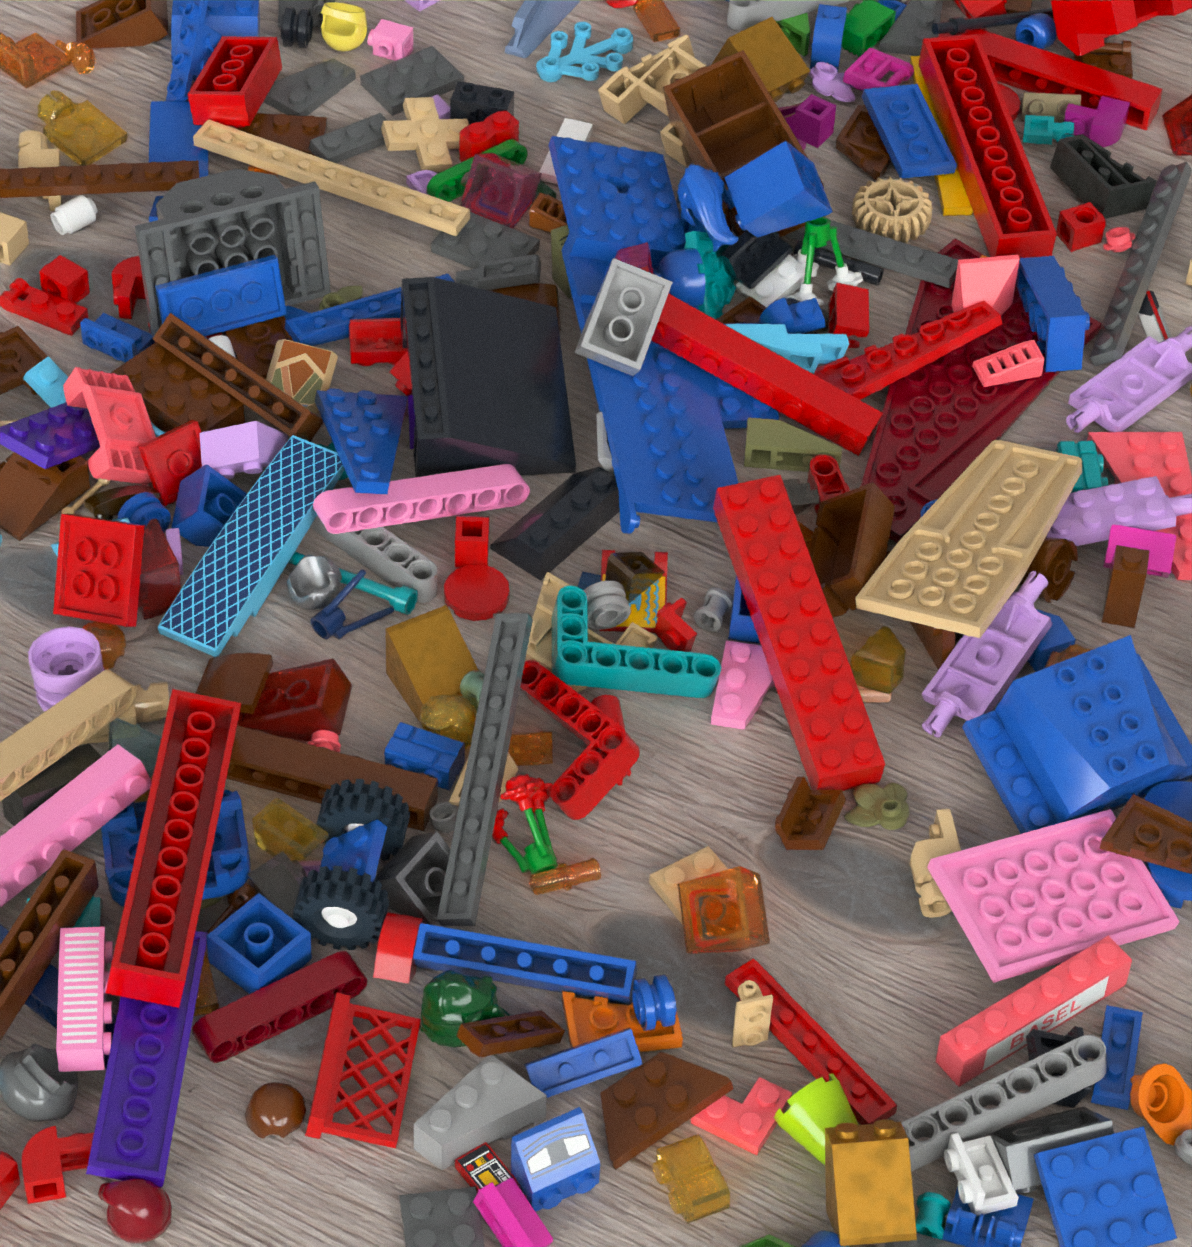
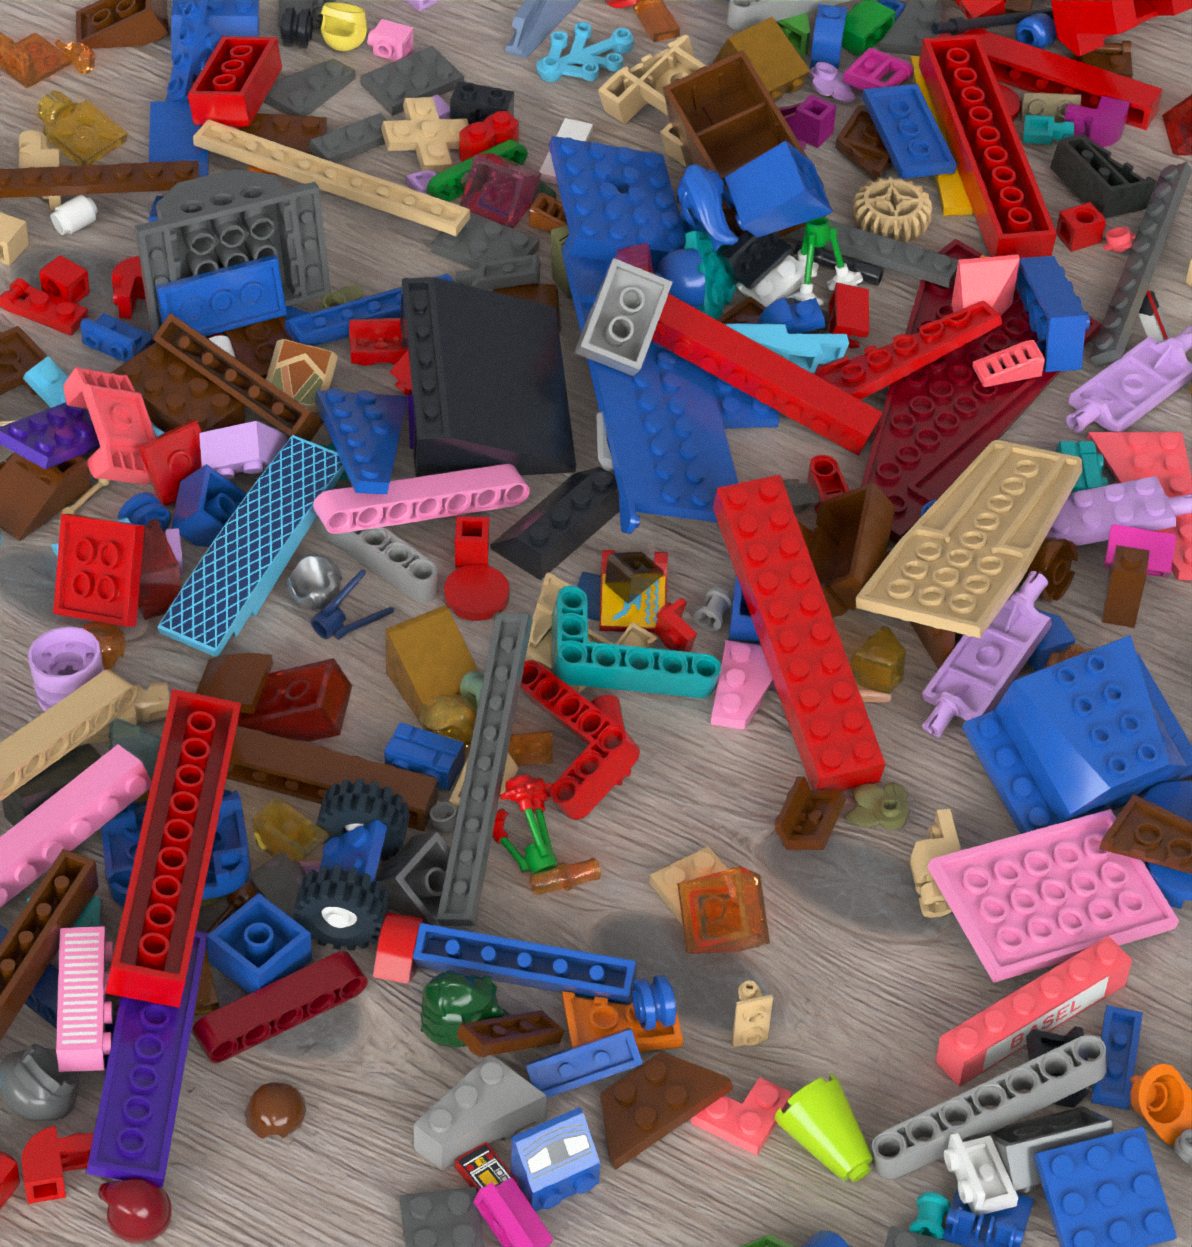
dark brown slope [84,485,159,520] -> none
teal piece [288,551,418,615] -> none
red fence [305,993,421,1149] -> none
coral plate [307,730,341,753] -> none
light grey wheel [583,581,631,630] -> none
clear yellow brick [652,1134,730,1223] -> none
red plate [725,958,897,1125] -> none
olive slope [744,417,842,472] -> none
pearl gold slope [825,1119,917,1246] -> none

